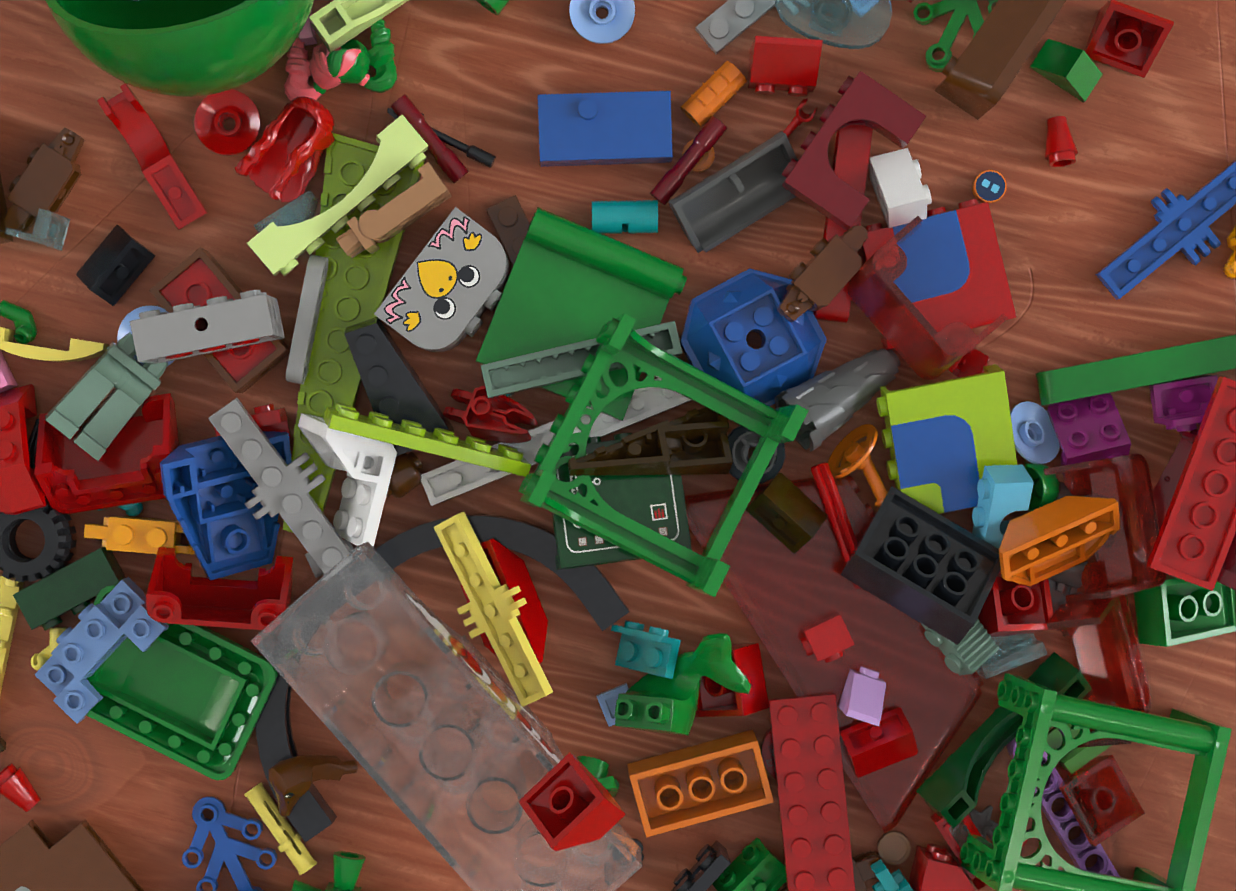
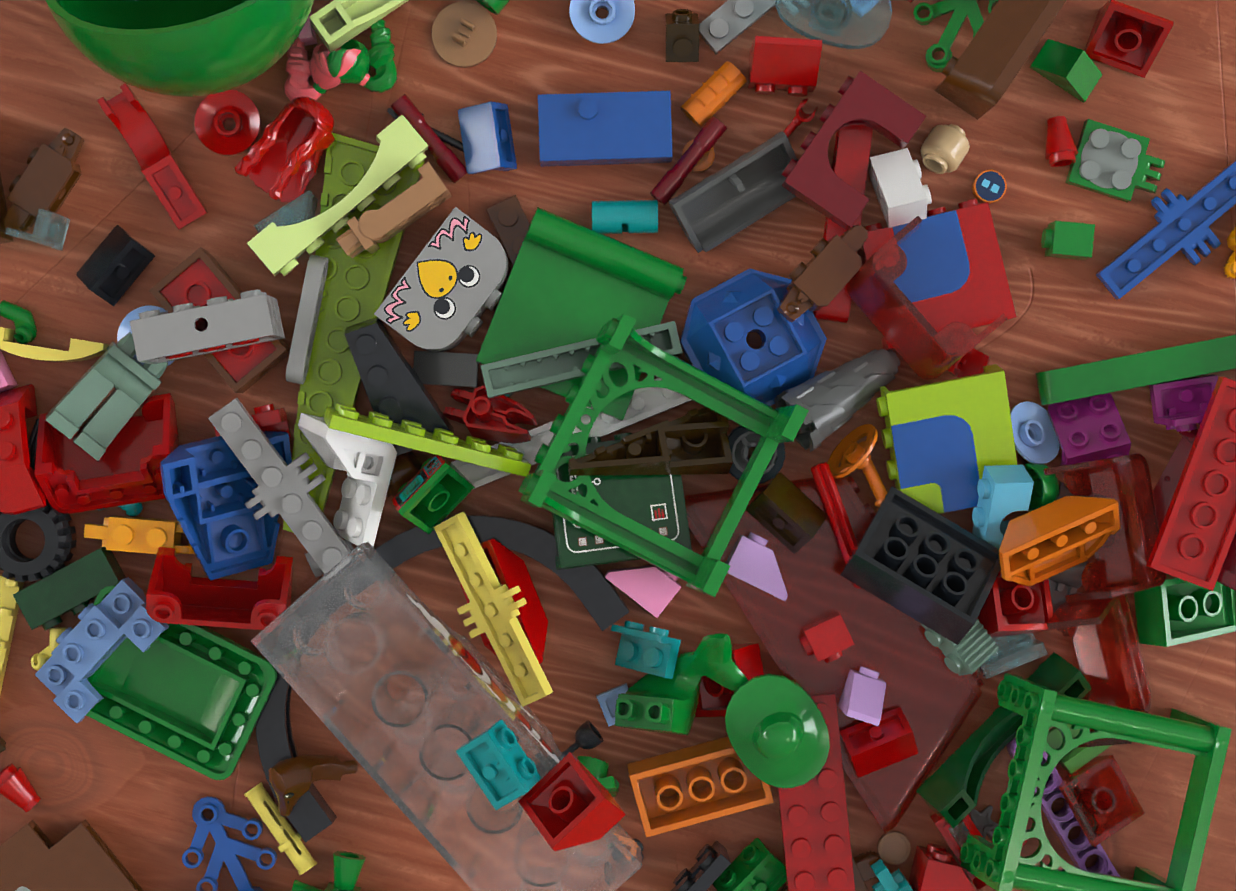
none -> green slope [392,455,475,535]
none -> dark grey slope [413,351,479,387]
none -> medium nougat piece [432,1,497,68]
none -> teal bracket [456,720,541,810]
none -> panel [458,101,517,174]
none -> black hinge [537,720,603,781]
none -> bright pink slope [605,565,681,618]
none -> dark brown bracket [665,9,700,62]
none -> green hat [725,674,830,788]
none -> lavender slope [726,532,788,601]
none -> tan head [920,124,970,174]
none -> green brick [1041,221,1095,260]
none -> piece [1065,119,1165,202]

